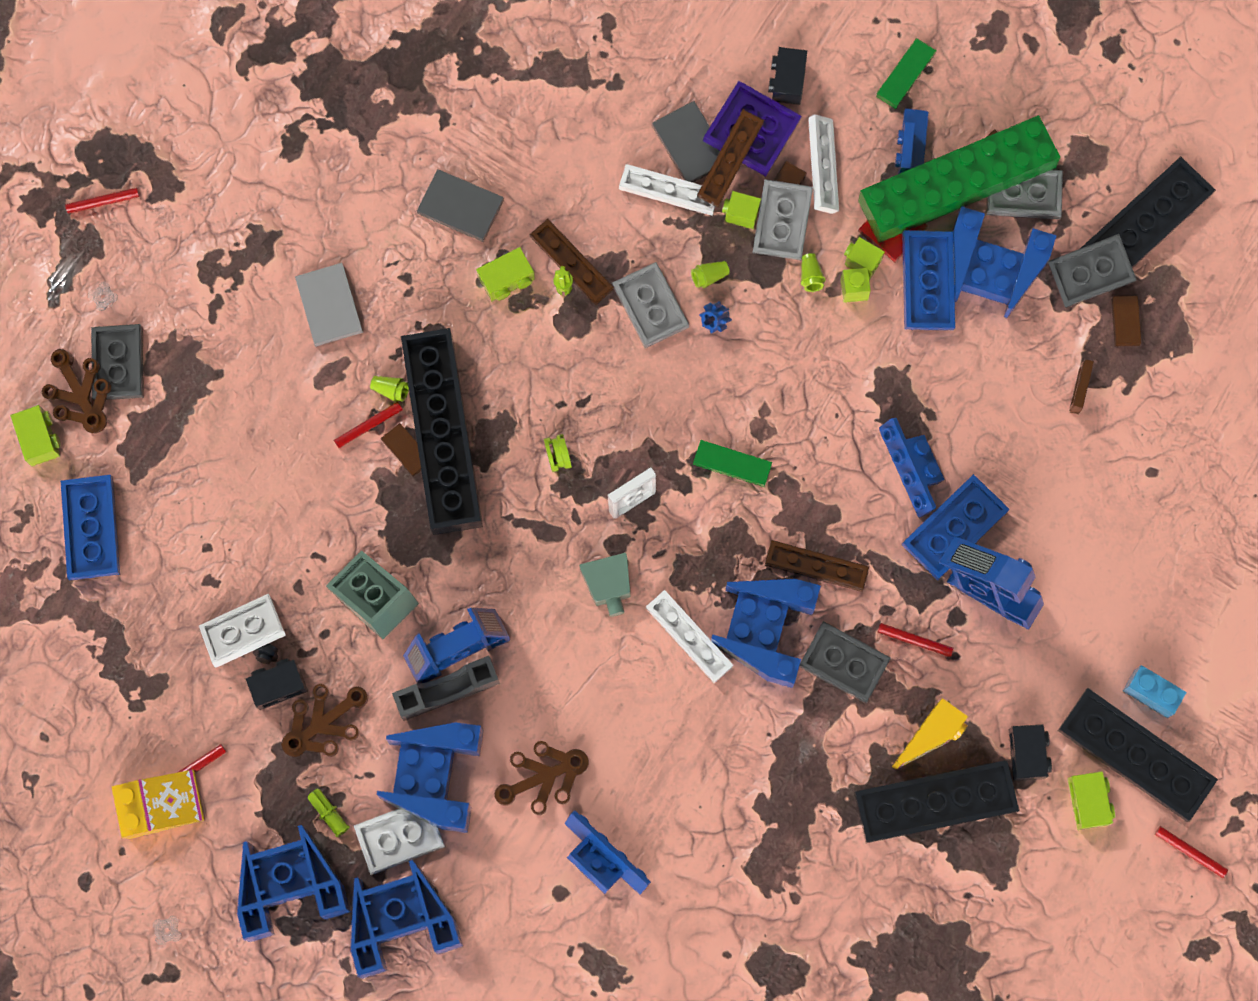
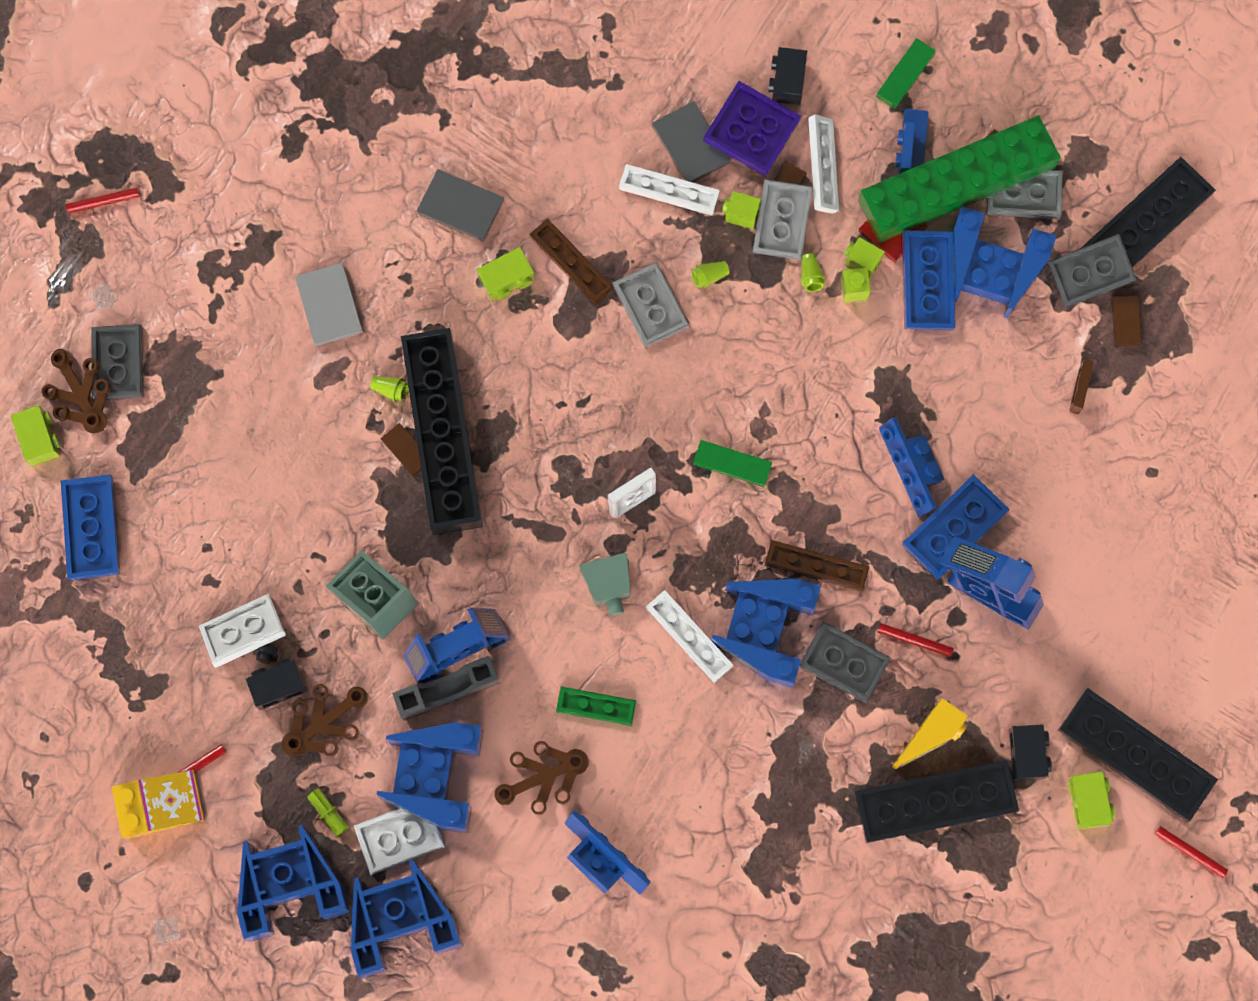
red bar [334,402,403,448] -> none
lime wheel [544,434,572,473] -> none
lime axle [553,266,573,295] -> none
reddish brown tile [697,109,765,208] -> none
blue gear [699,301,732,333] -> none
dark azure brick [1123,665,1187,718] -> none
none -> green tile [556,686,636,726]

